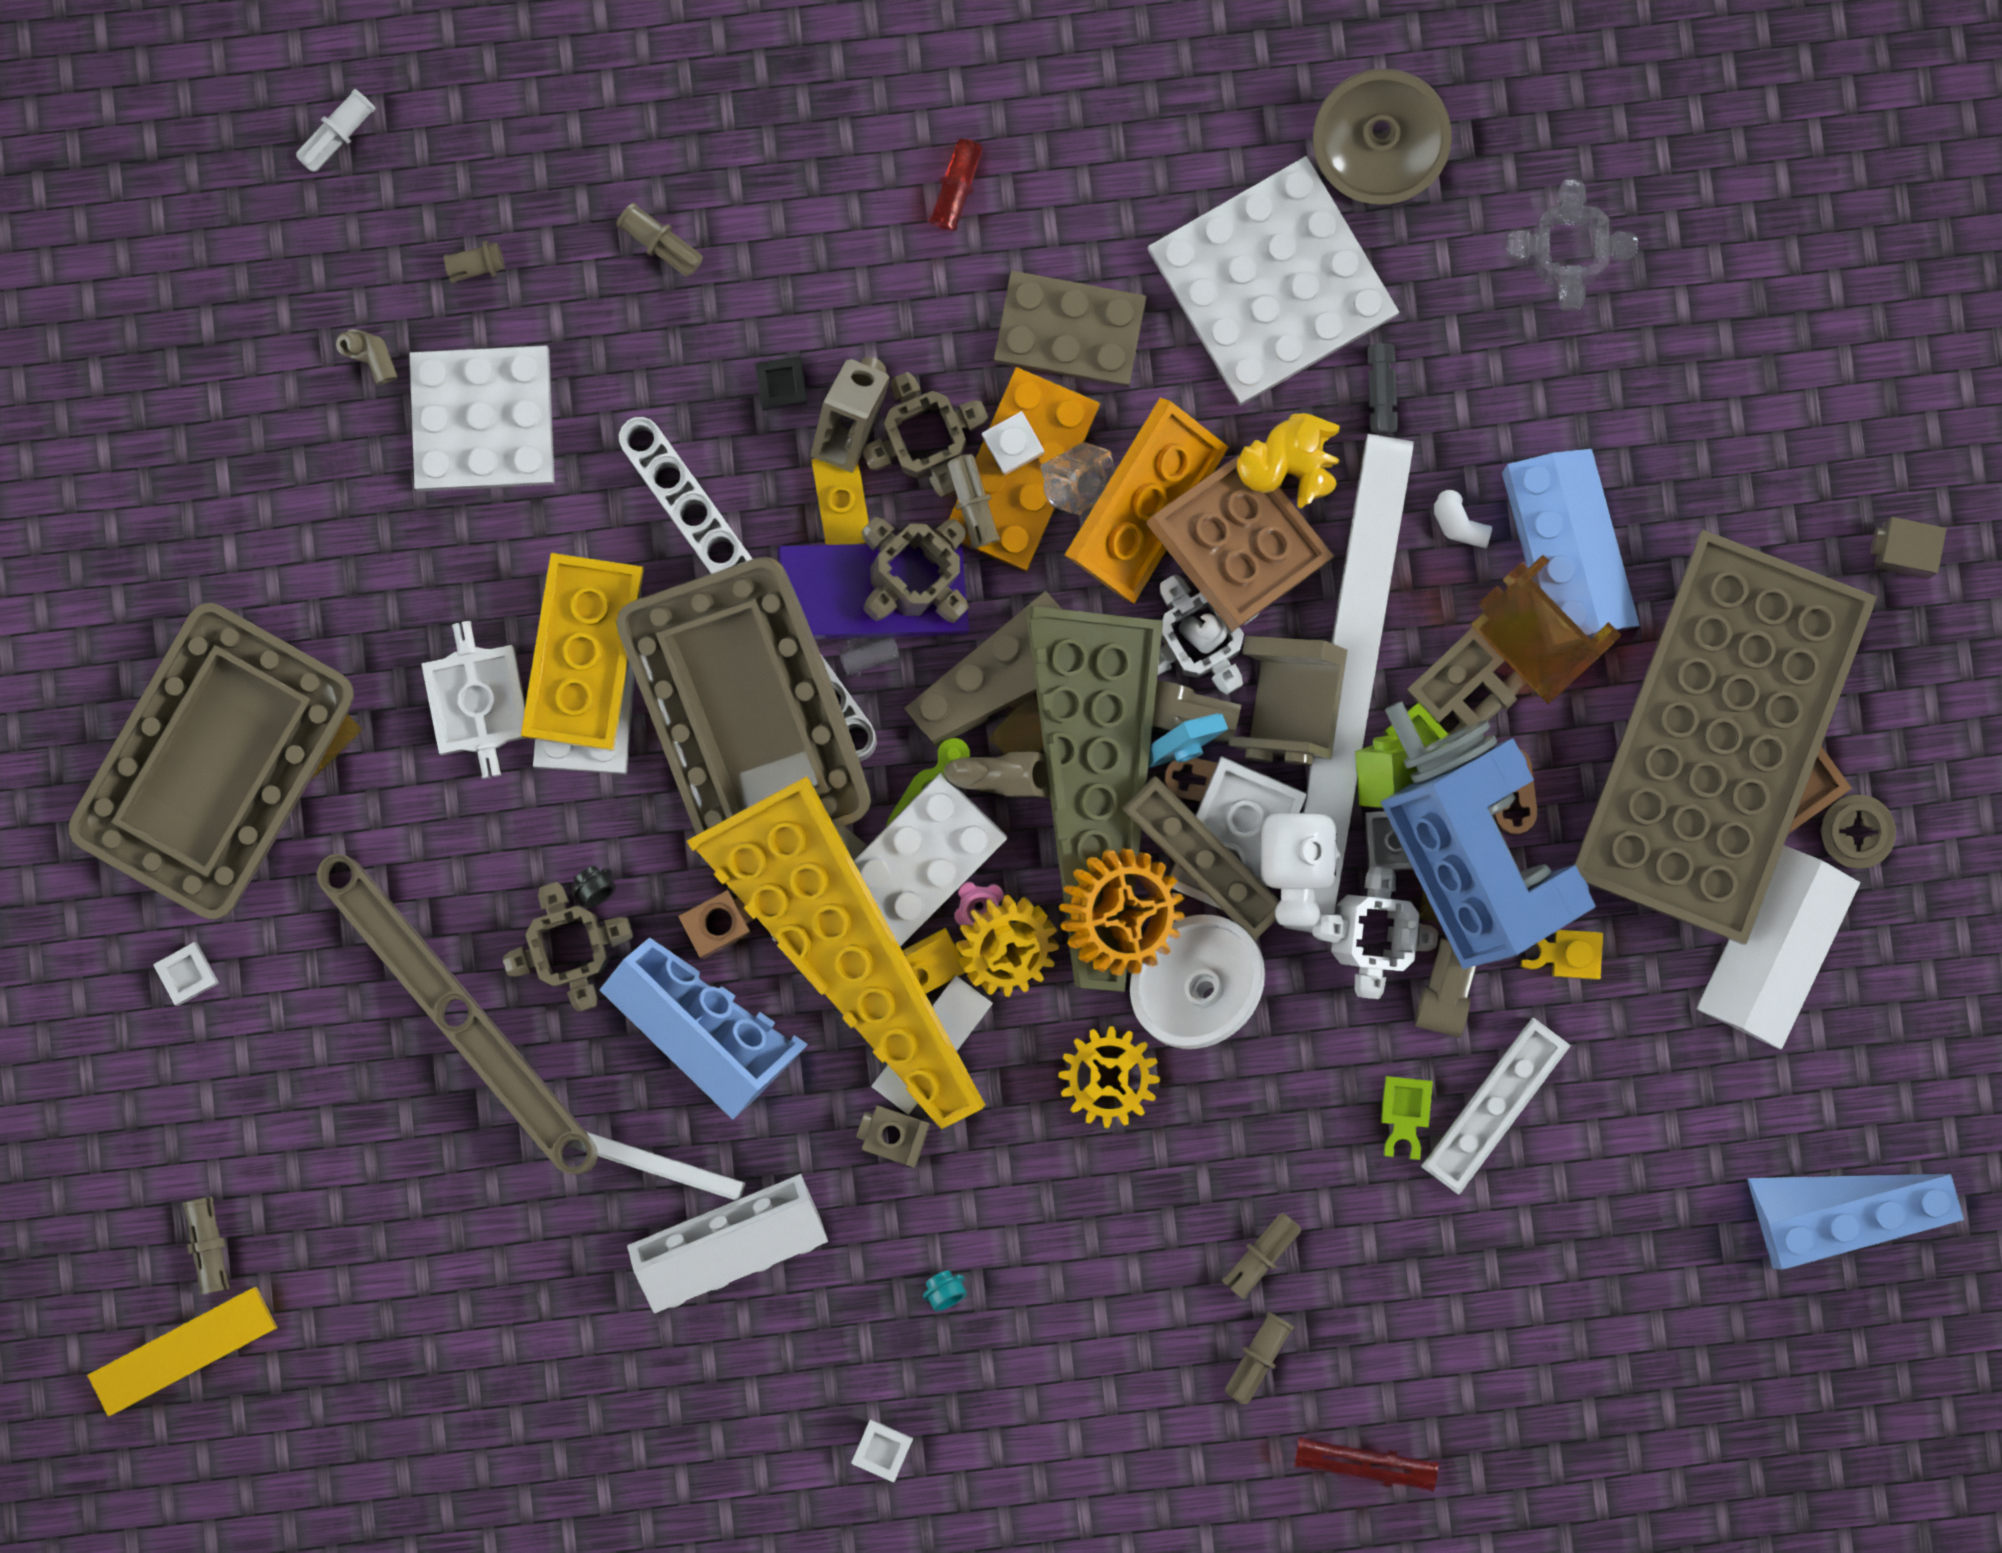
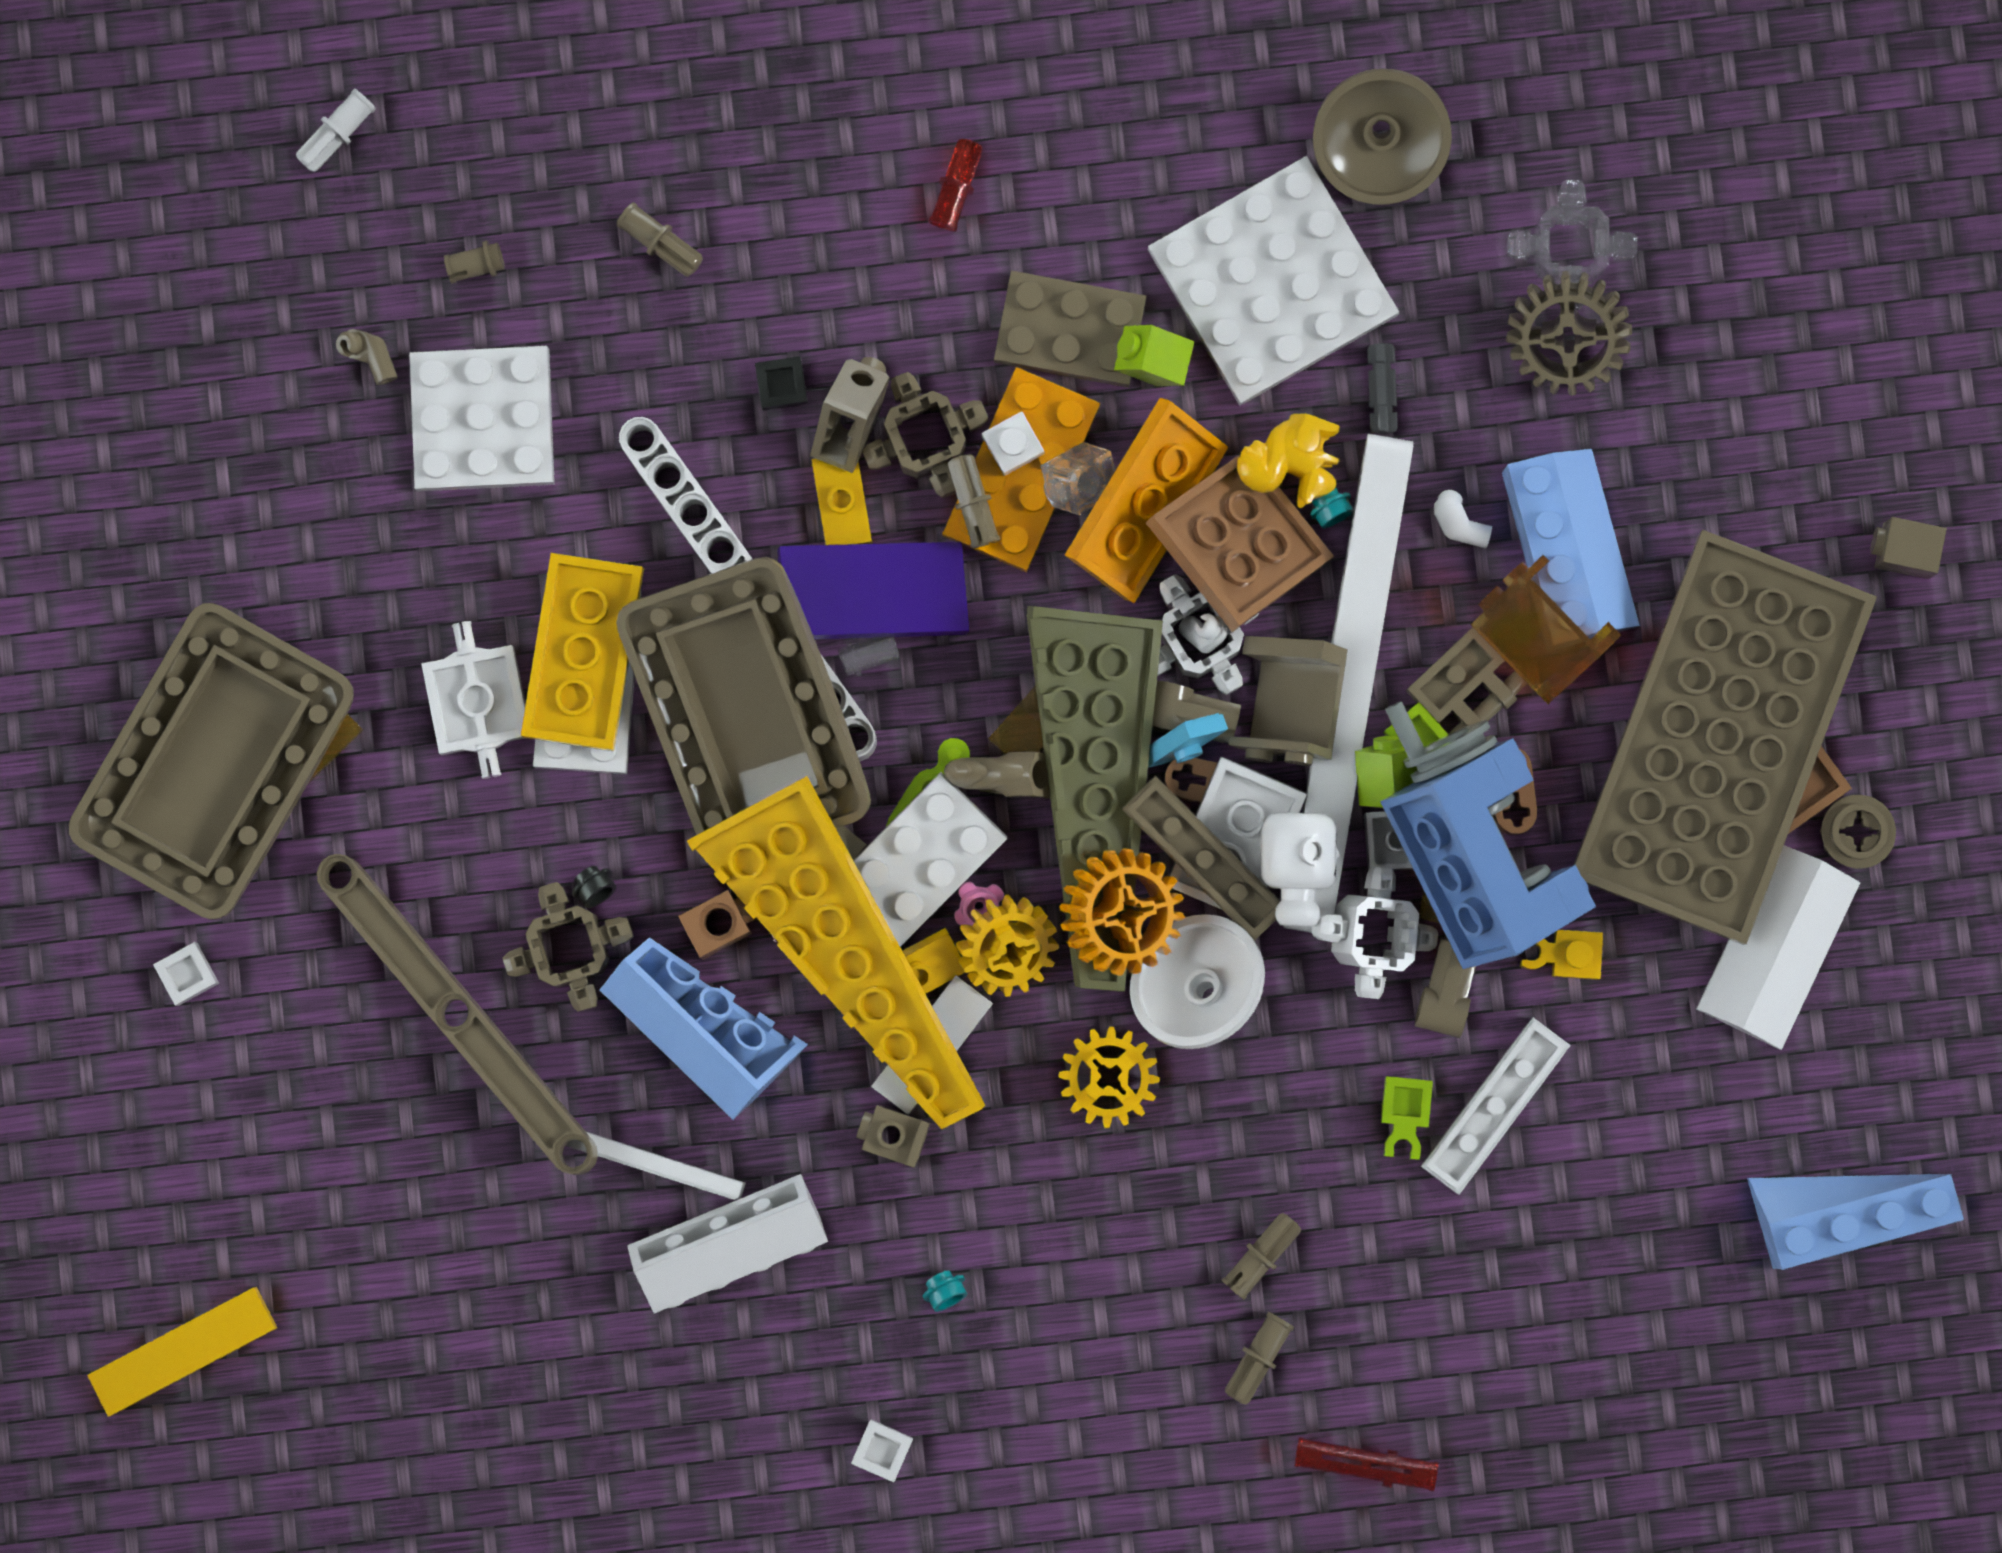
dark tan pin [183,1197,230,1295] -> none
dark tan piece [861,517,969,623] -> none
dark tan wing [904,591,1062,747] -> none
none -> lime brick [1114,325,1195,386]
none -> teal plate [1310,488,1354,529]
none -> dark tan gear [1506,270,1632,396]

